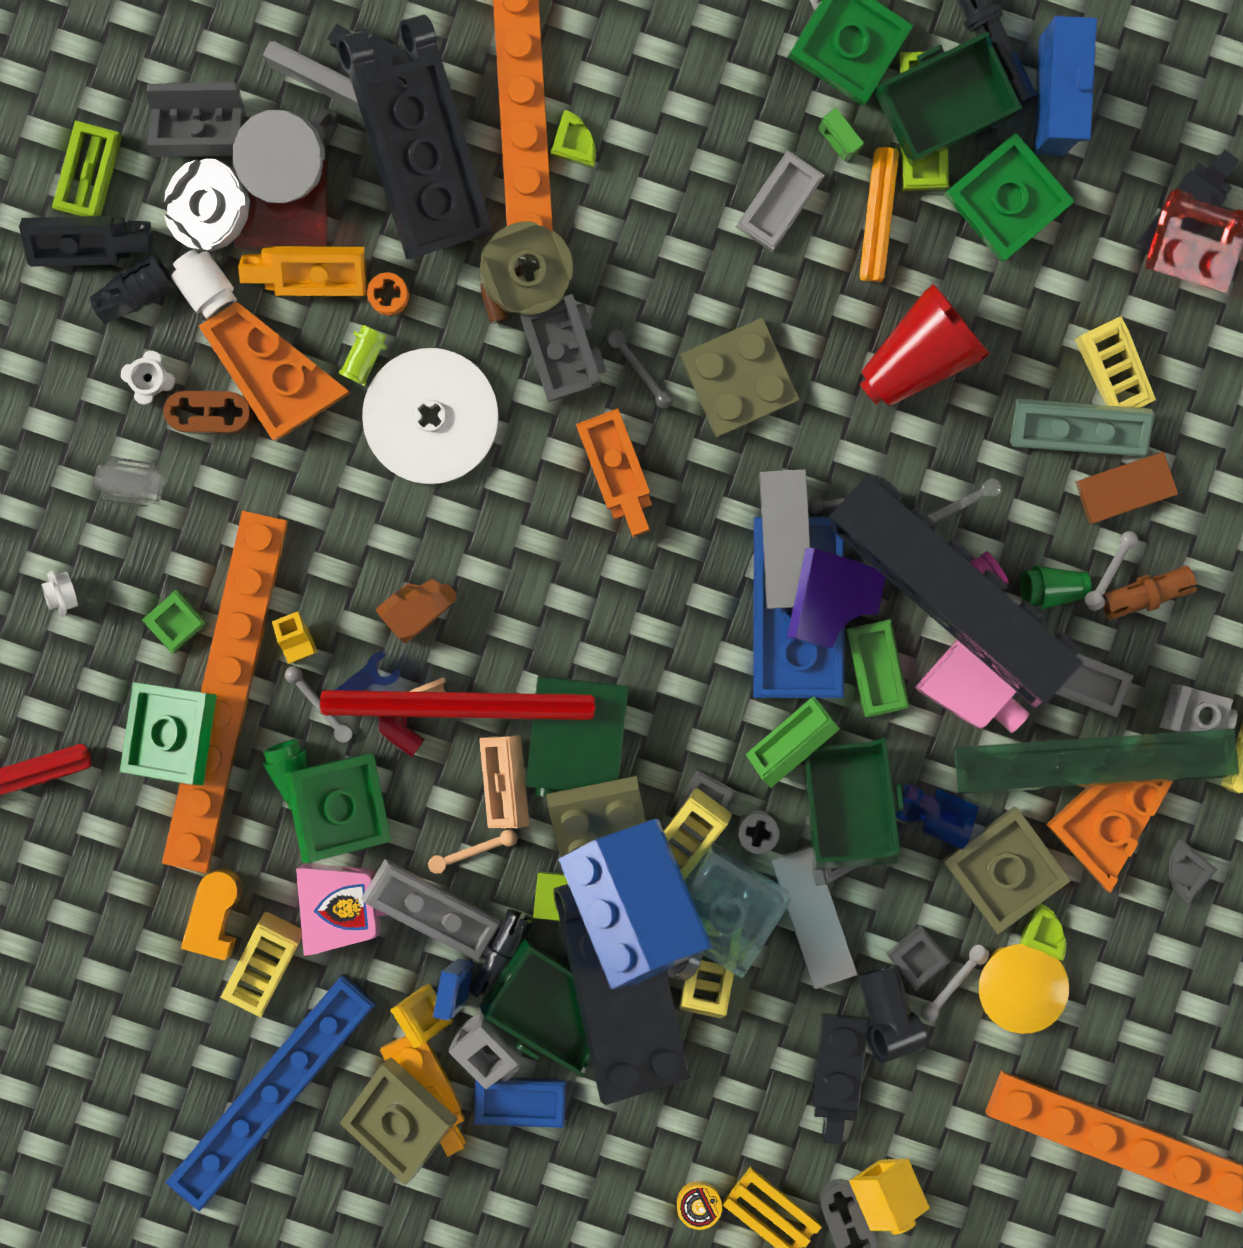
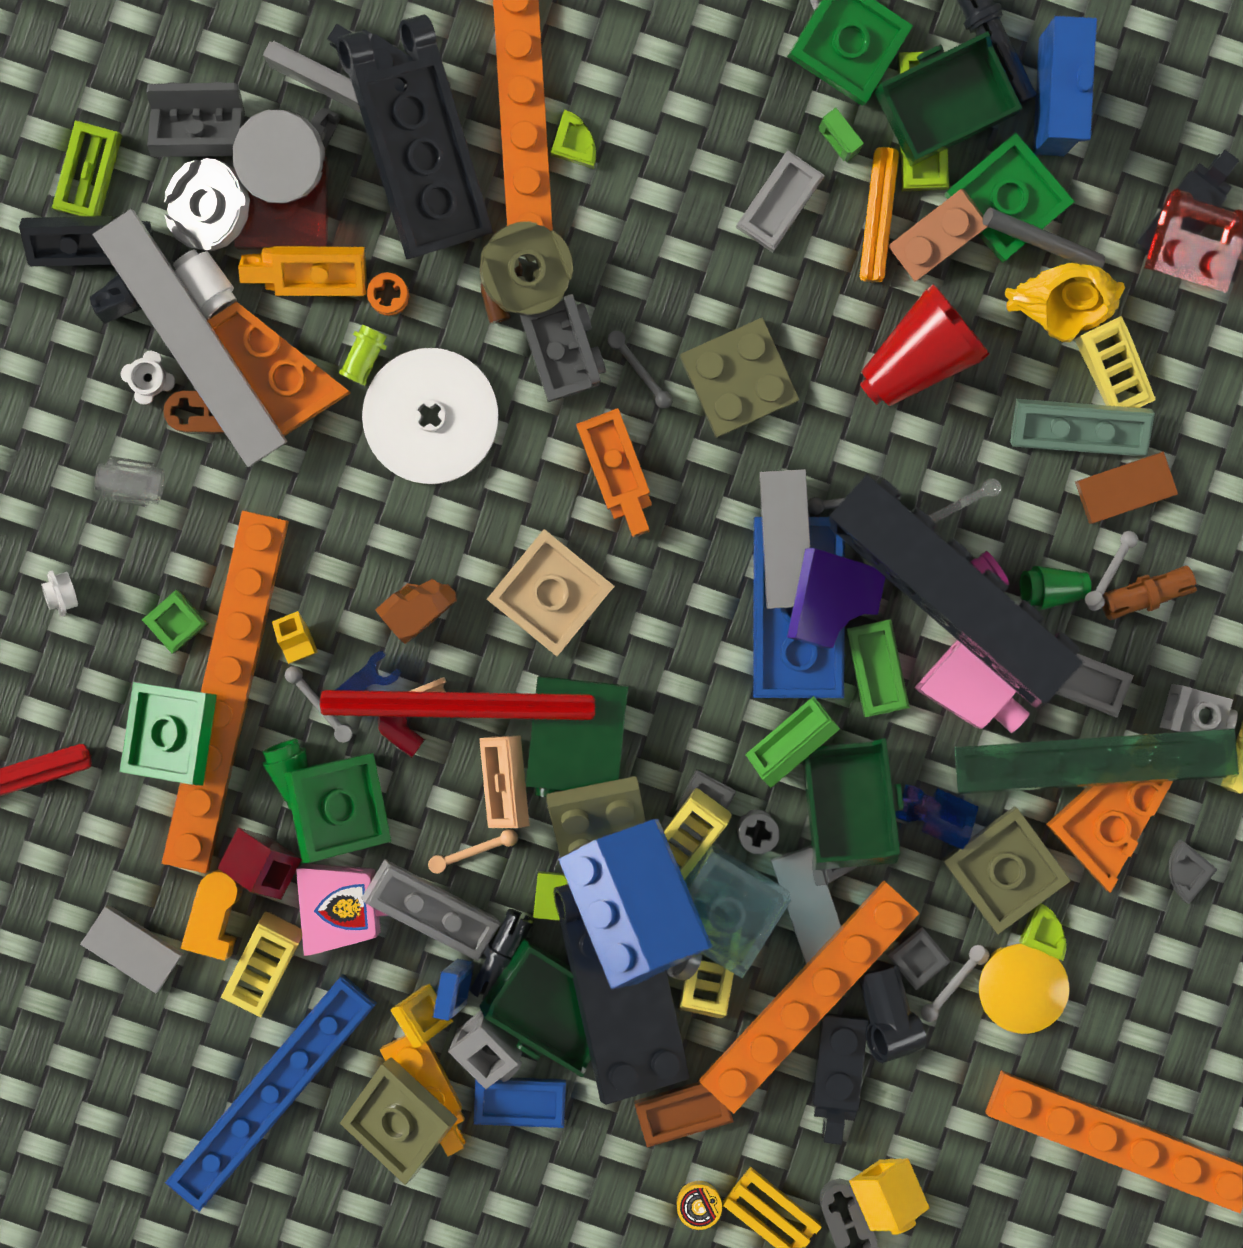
none -> light grey tile [80,904,184,993]
none -> light grey tile [92,209,288,467]
none -> dark red brick [218,827,302,900]
none -> tan plate [487,529,614,656]
none -> dark orange tile [634,1082,734,1147]
none -> orange plate [700,881,920,1114]
none -> nougat plate [888,188,987,282]
none -> dark grey bar [982,208,1105,268]
none -> yellow hair [1005,263,1125,342]

